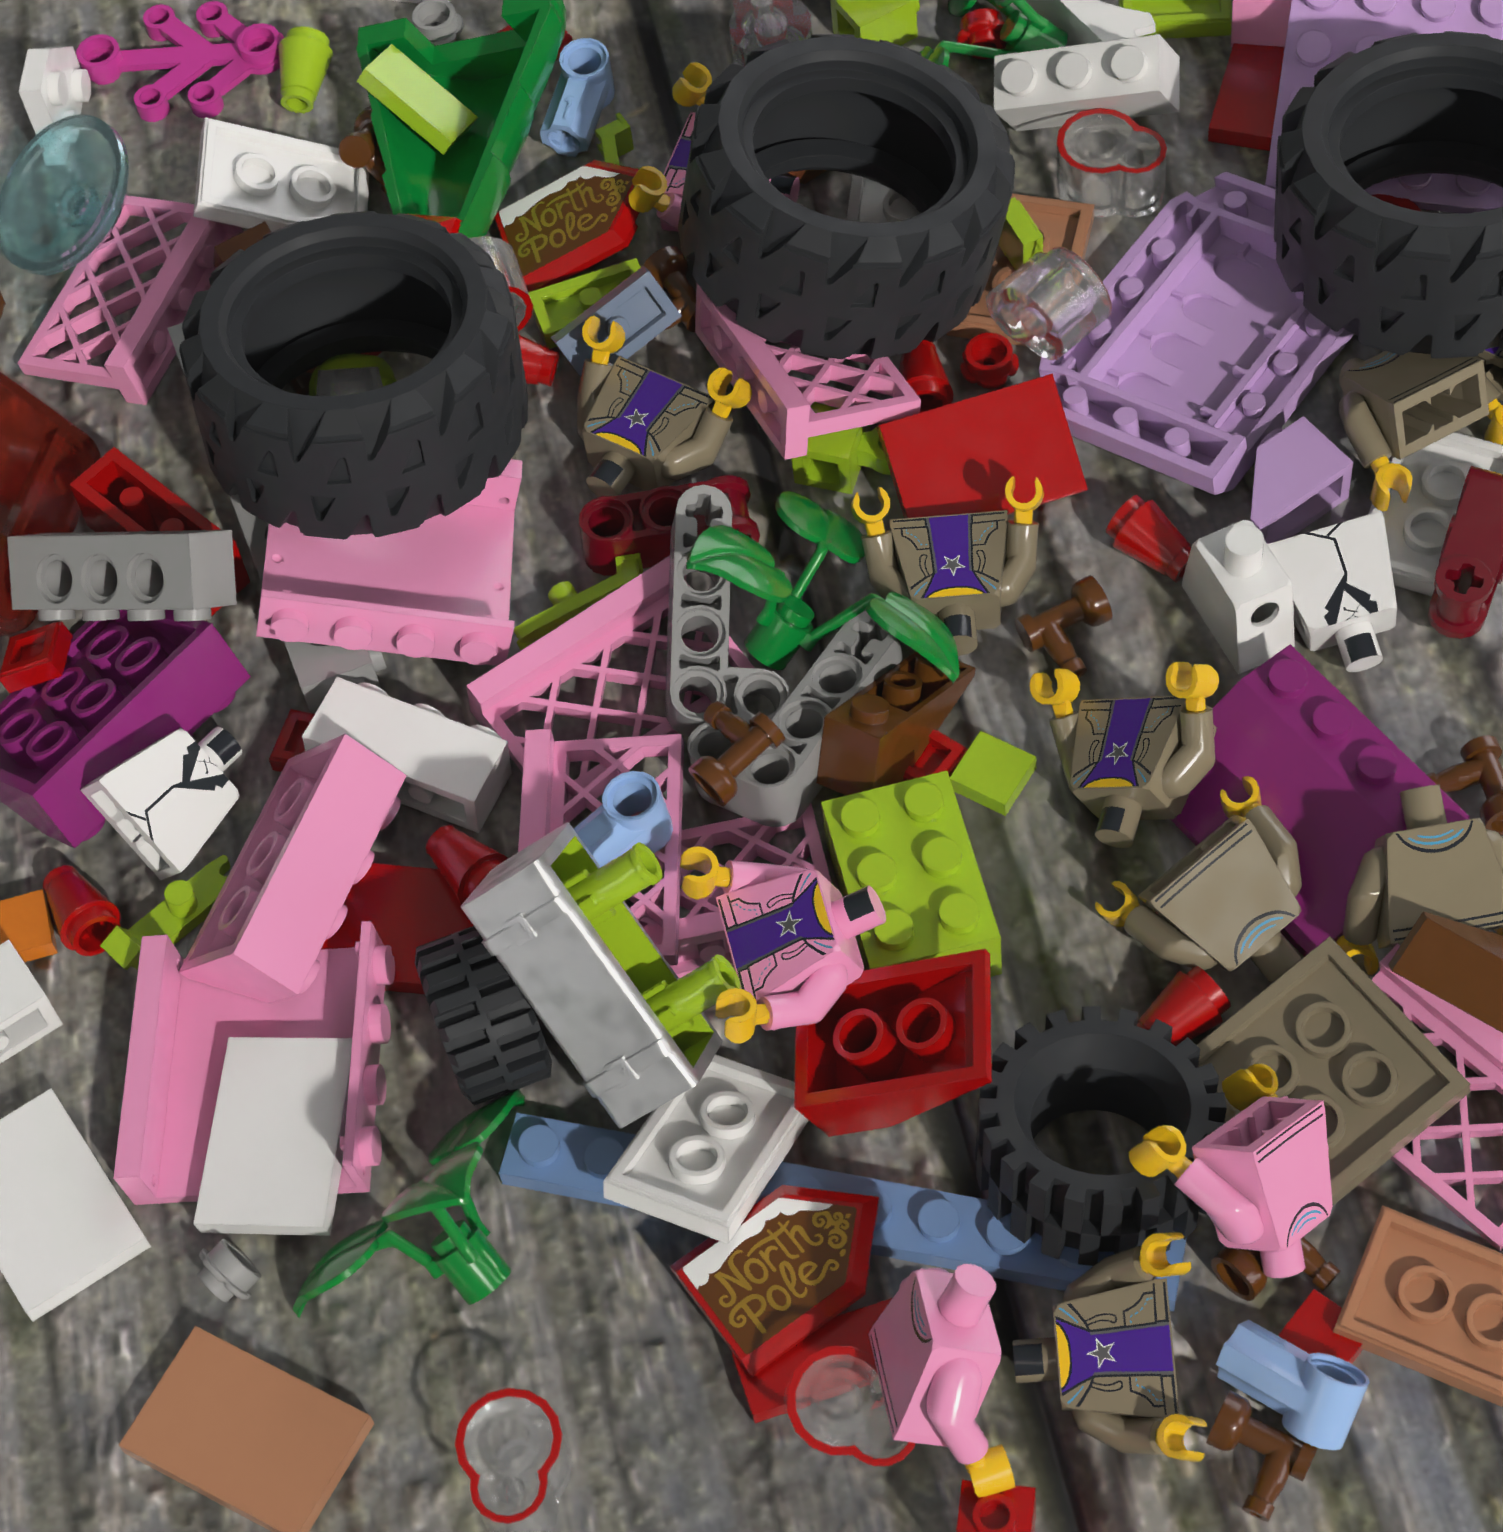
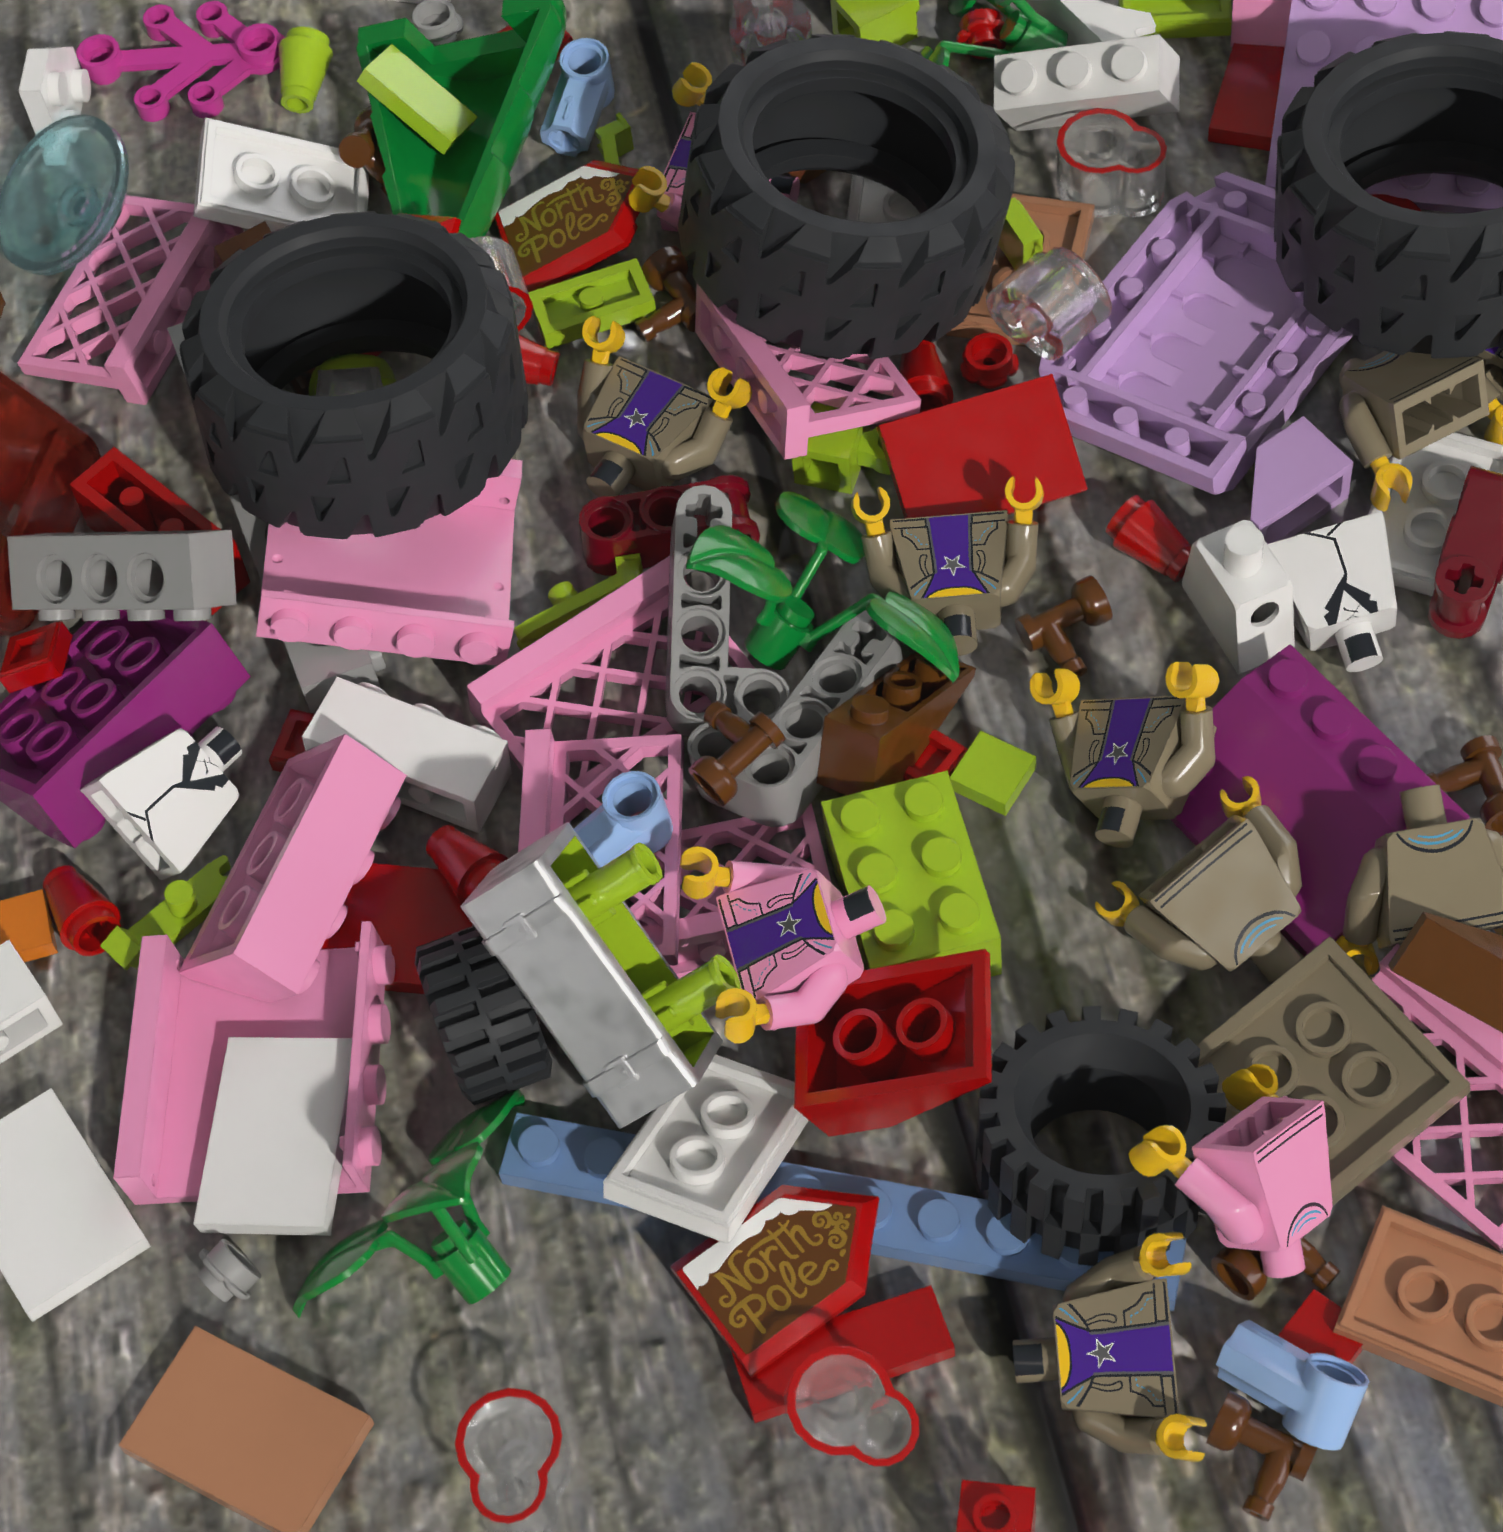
sand blue plate [551,266,682,377] -> none
bright pink torso [869,1264,1015,1497] -> none
red cone [1137,966,1231,1046] -> none

